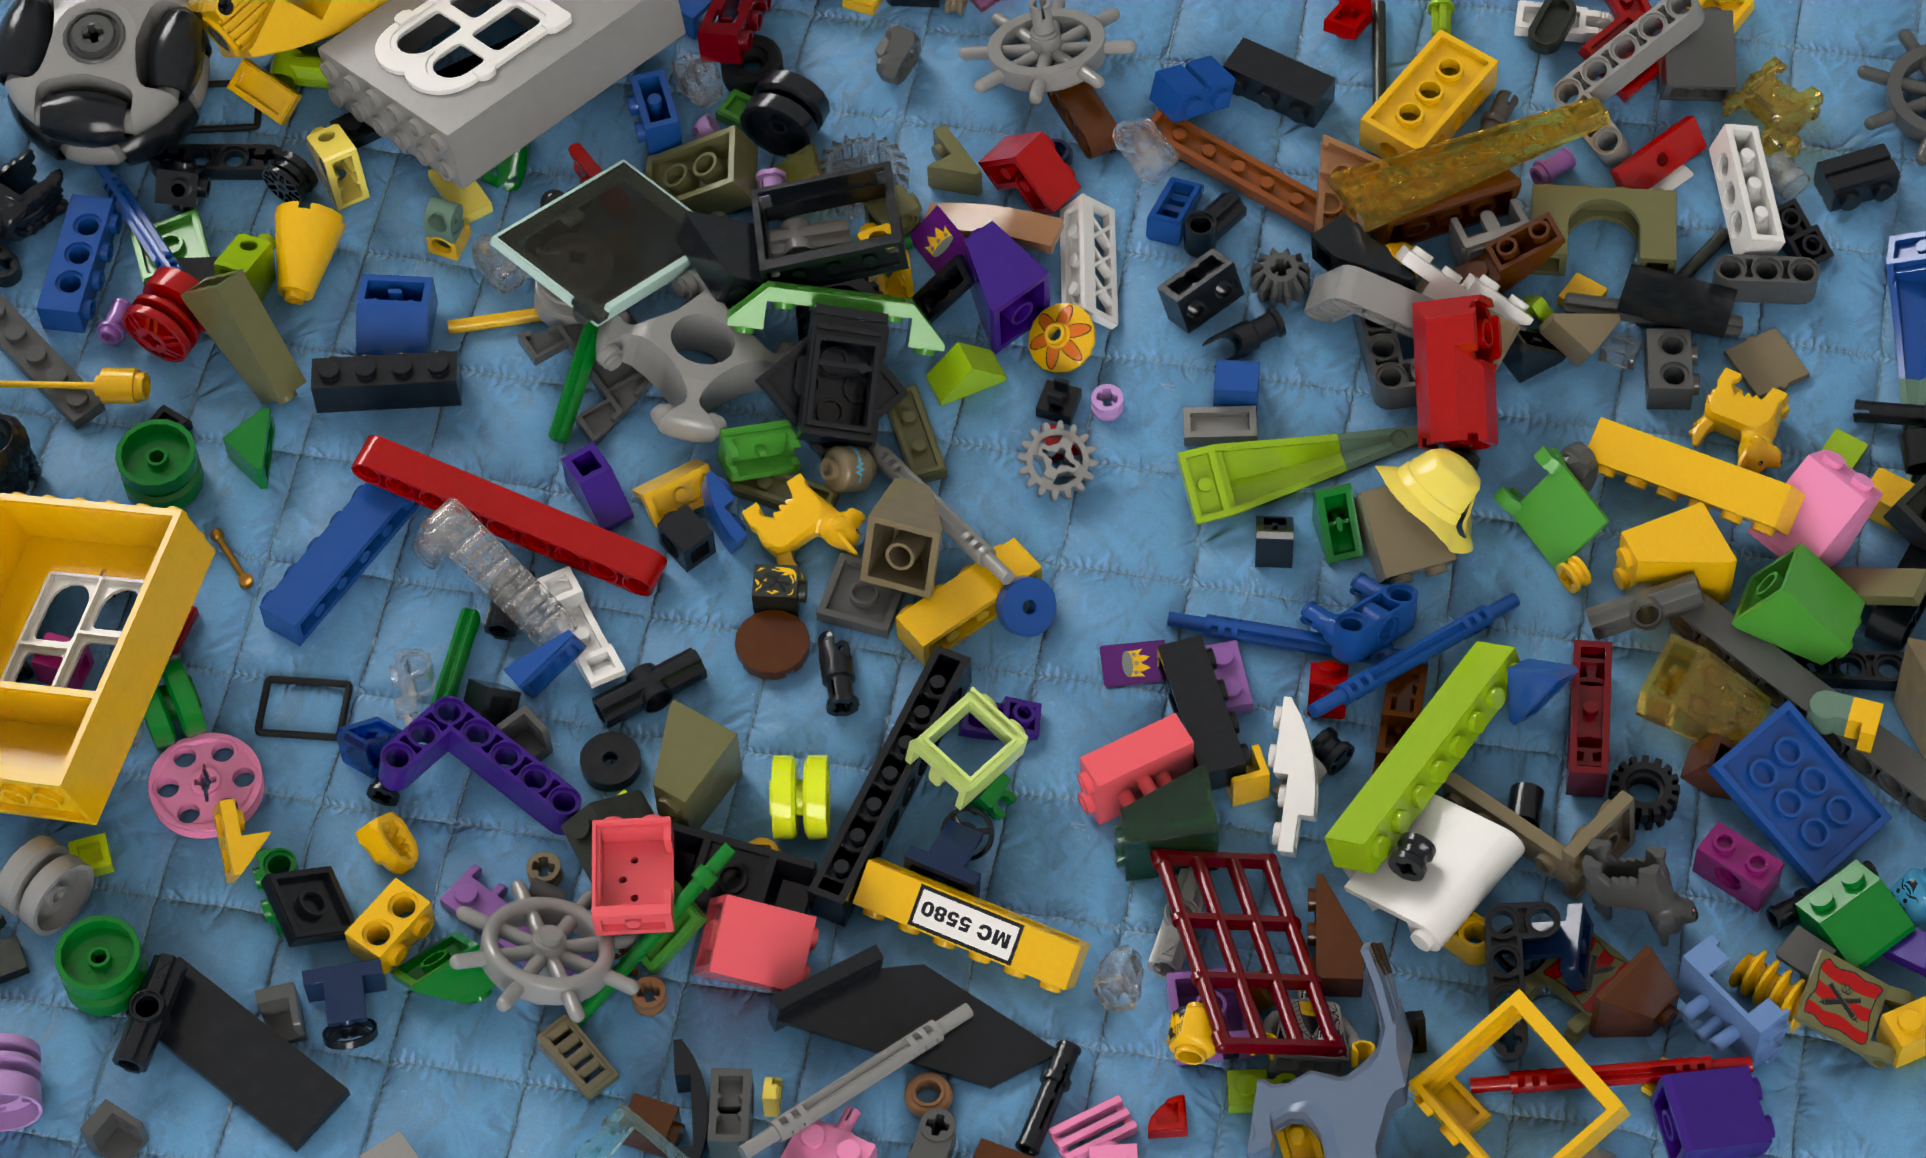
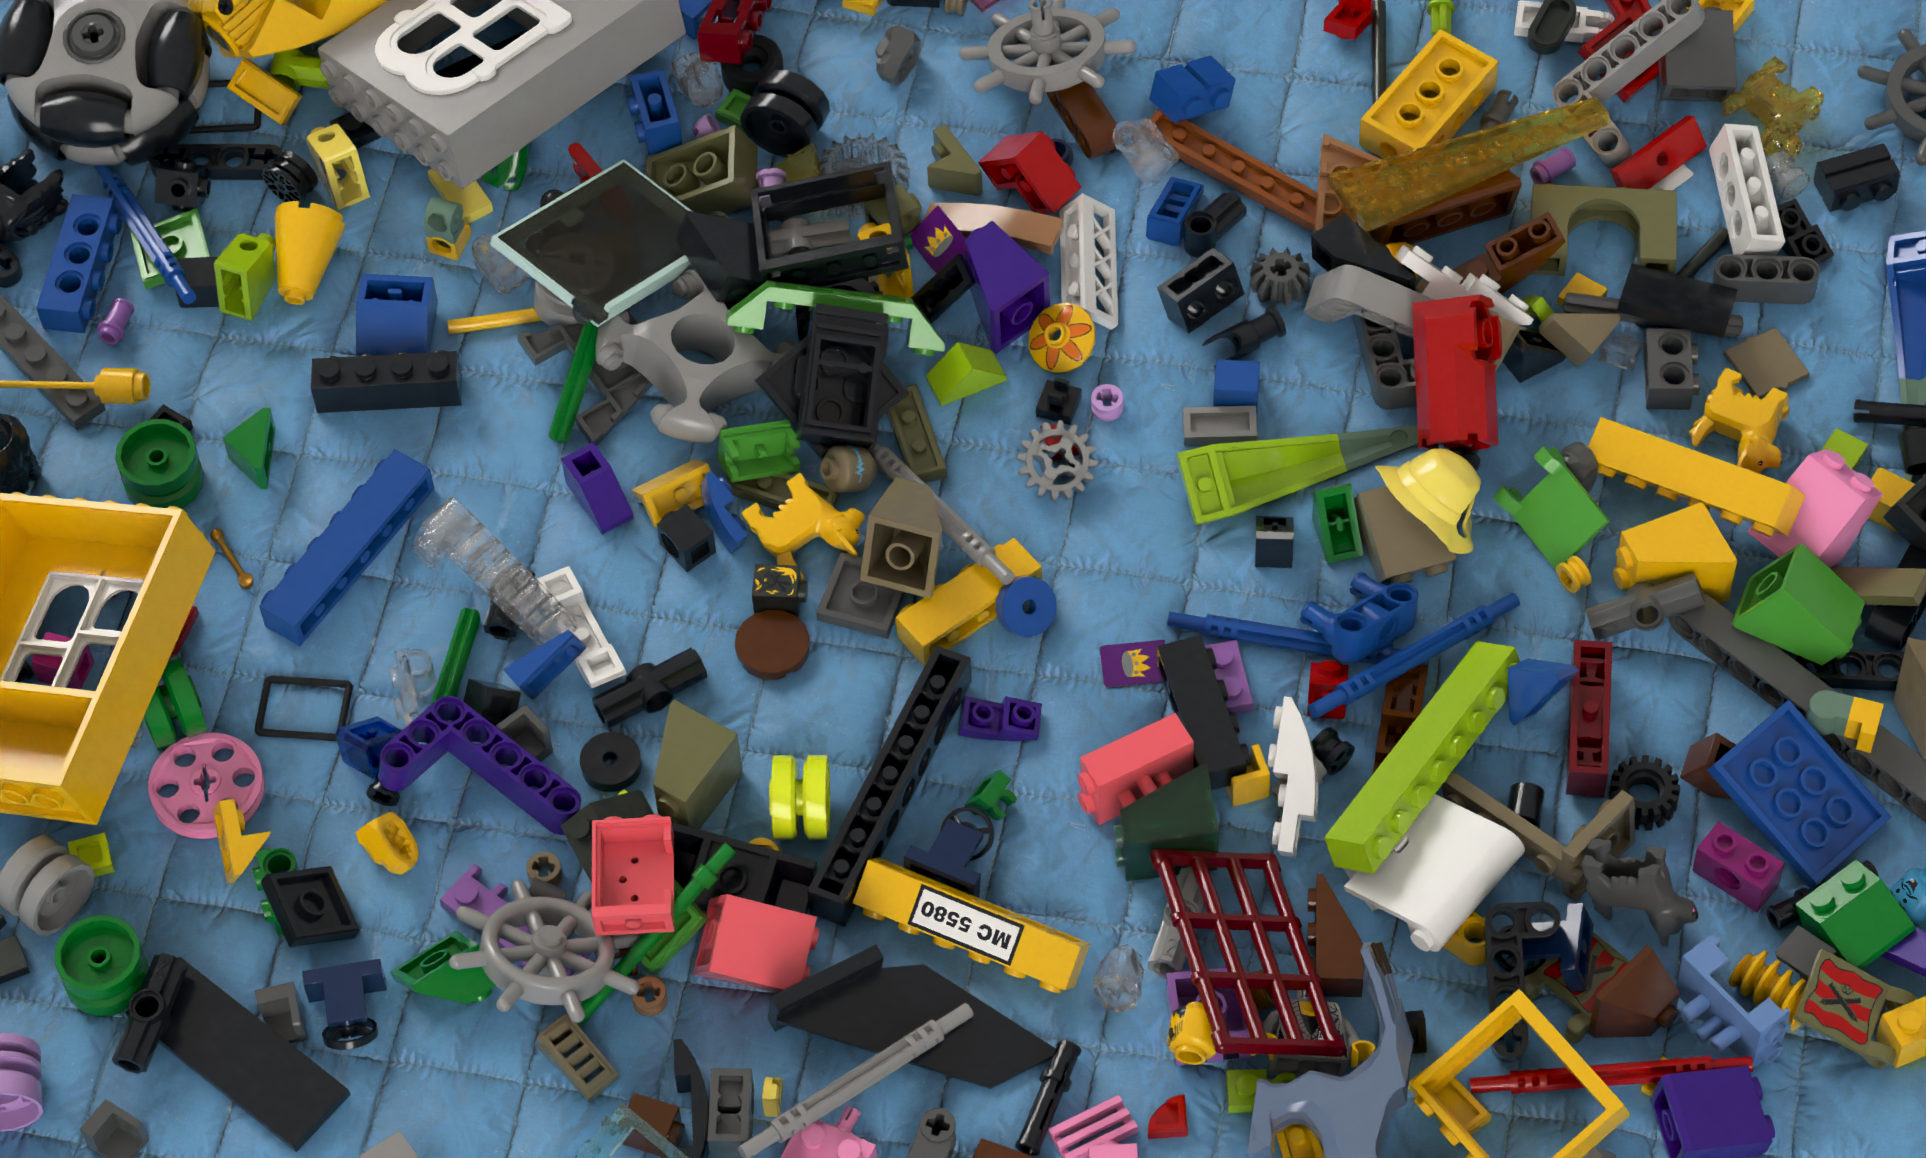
red wheel [122,266,206,362] -> none
olive slope [180,269,307,405] -> none
yellow brick [344,878,436,975] -> none
red beam [351,435,667,597] -> none
black piece [818,631,860,716] -> none
medium nougat piece [904,1072,953,1118] -> none
yellowish green window [905,687,1028,811] -> none
black brick [1223,37,1335,128] -> none
black wheel [1388,832,1436,881] -> none
light grey window [1448,198,1529,266] -> none
clear yellow slope [1636,633,1773,745] -> none

